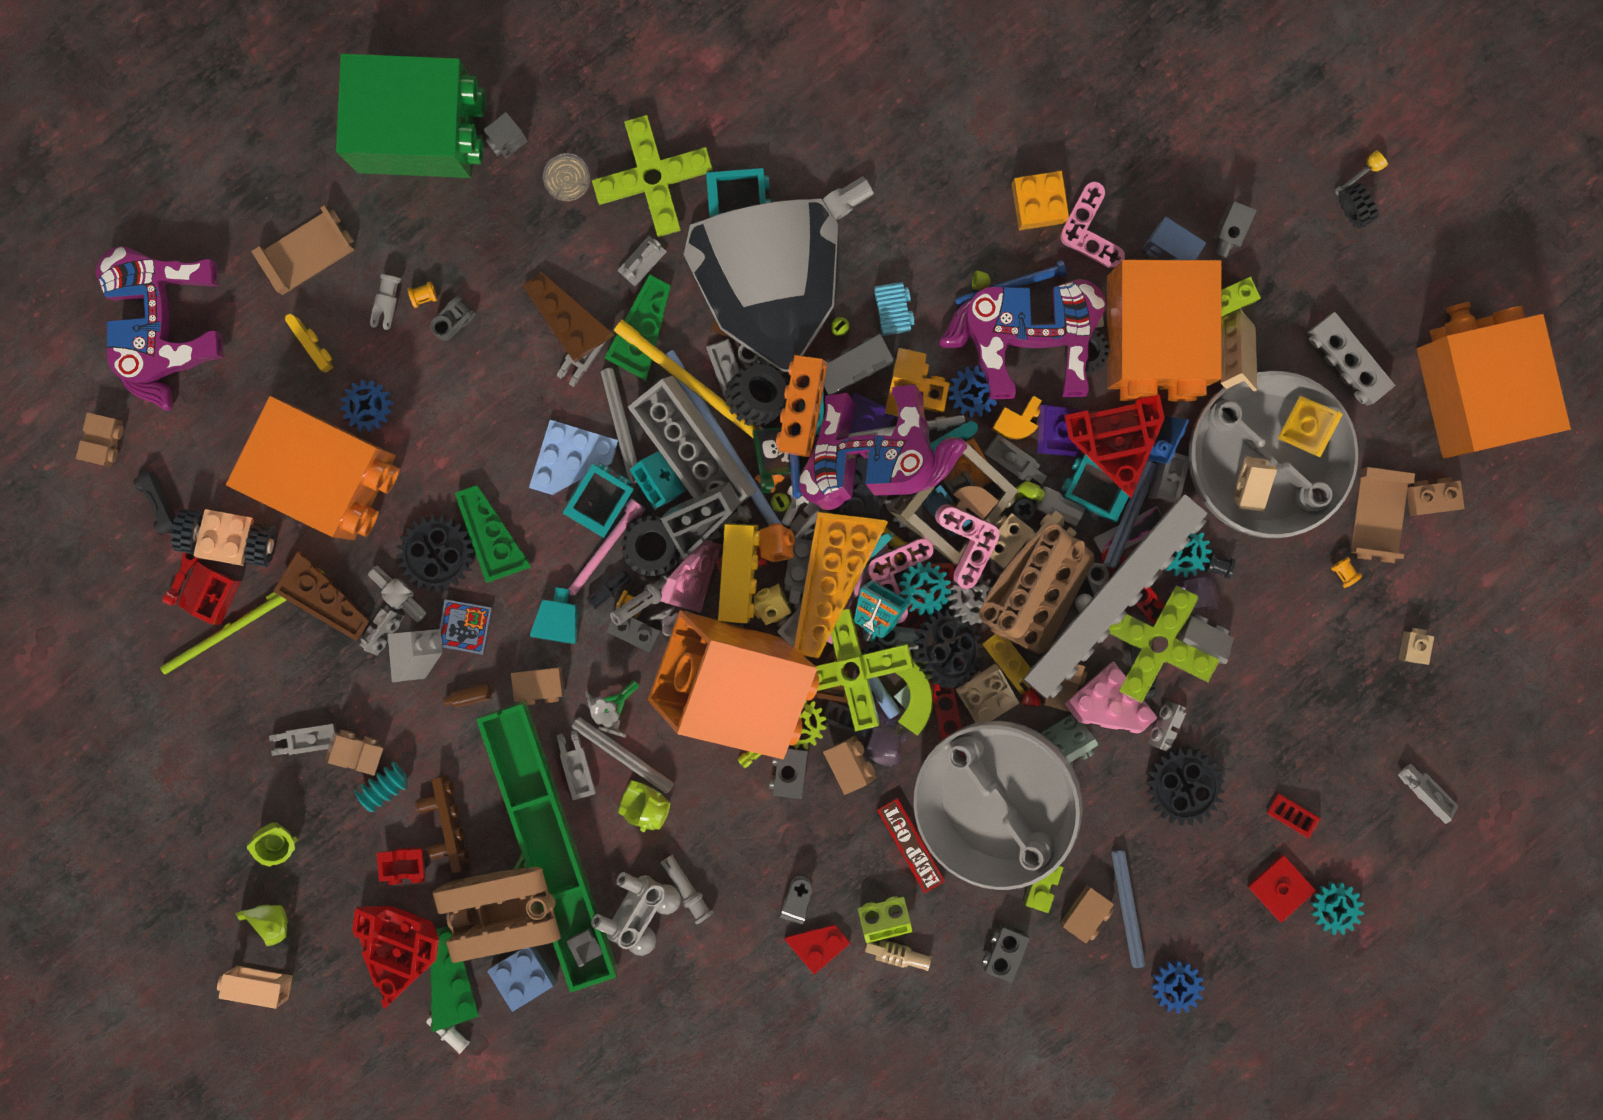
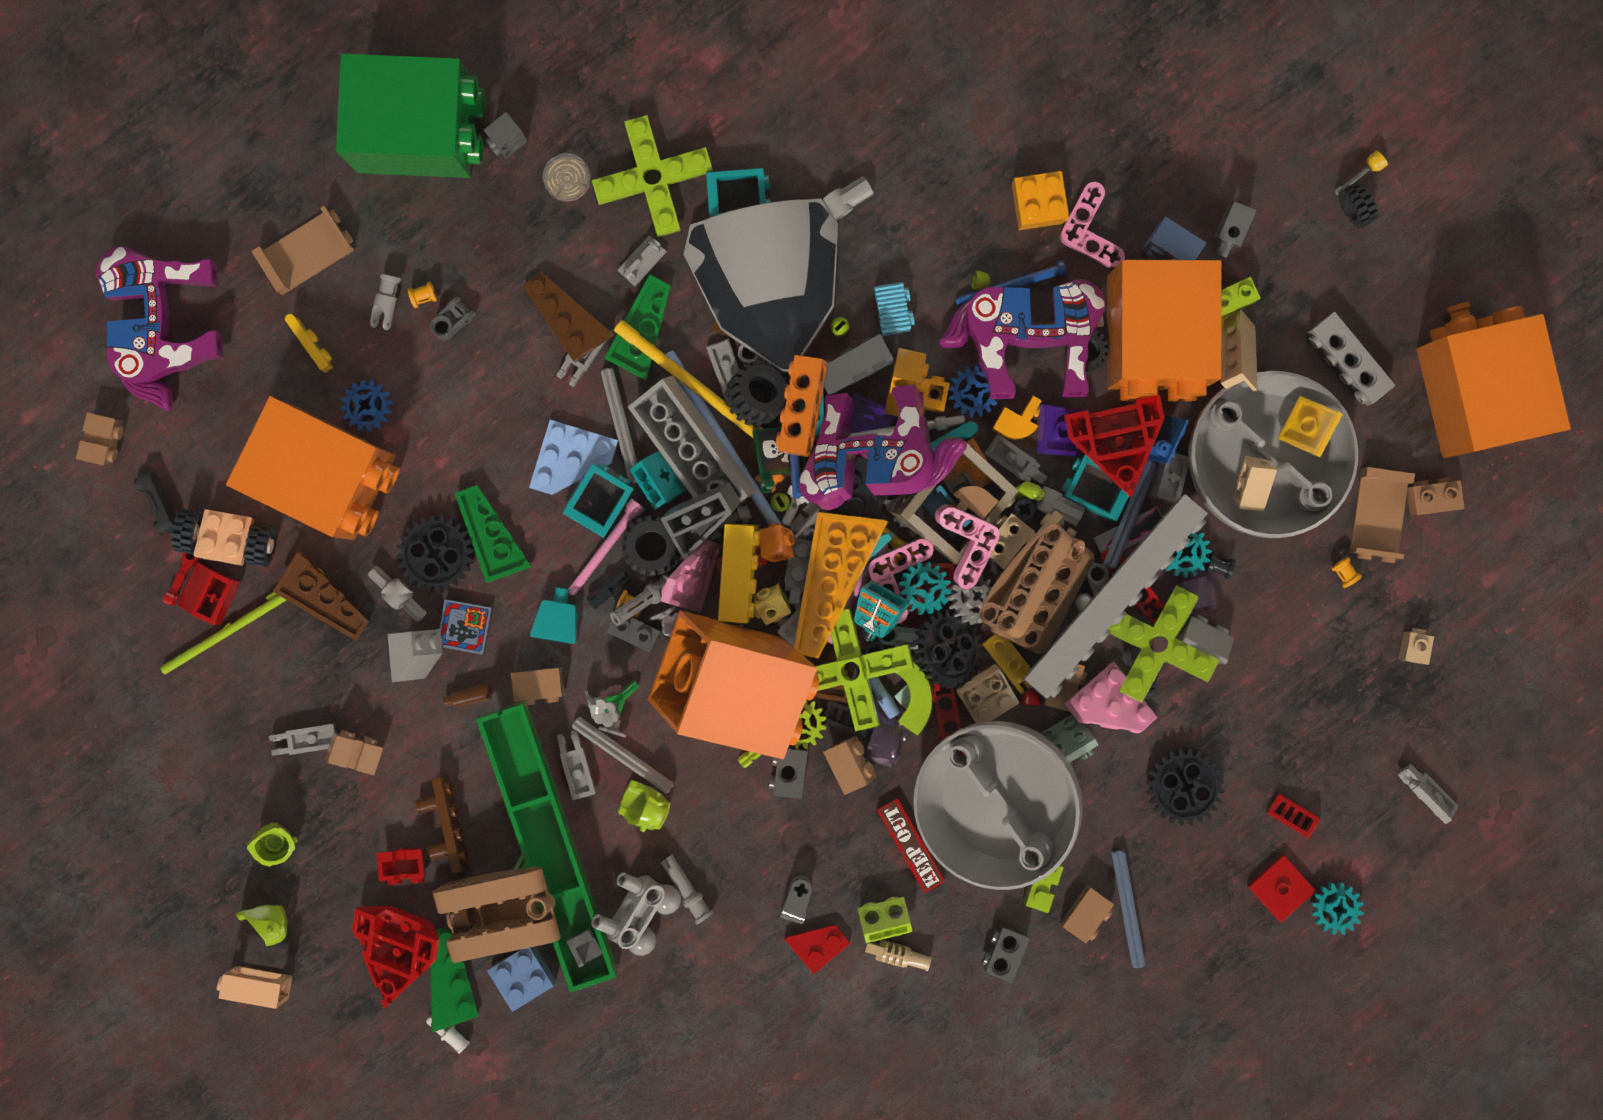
teal piece [354,761,408,812] -> none
light grey hinge [359,605,404,656] -> none
light grey hinge [1148,700,1186,752] -> none
blue gear [1151,960,1205,1014] -> none

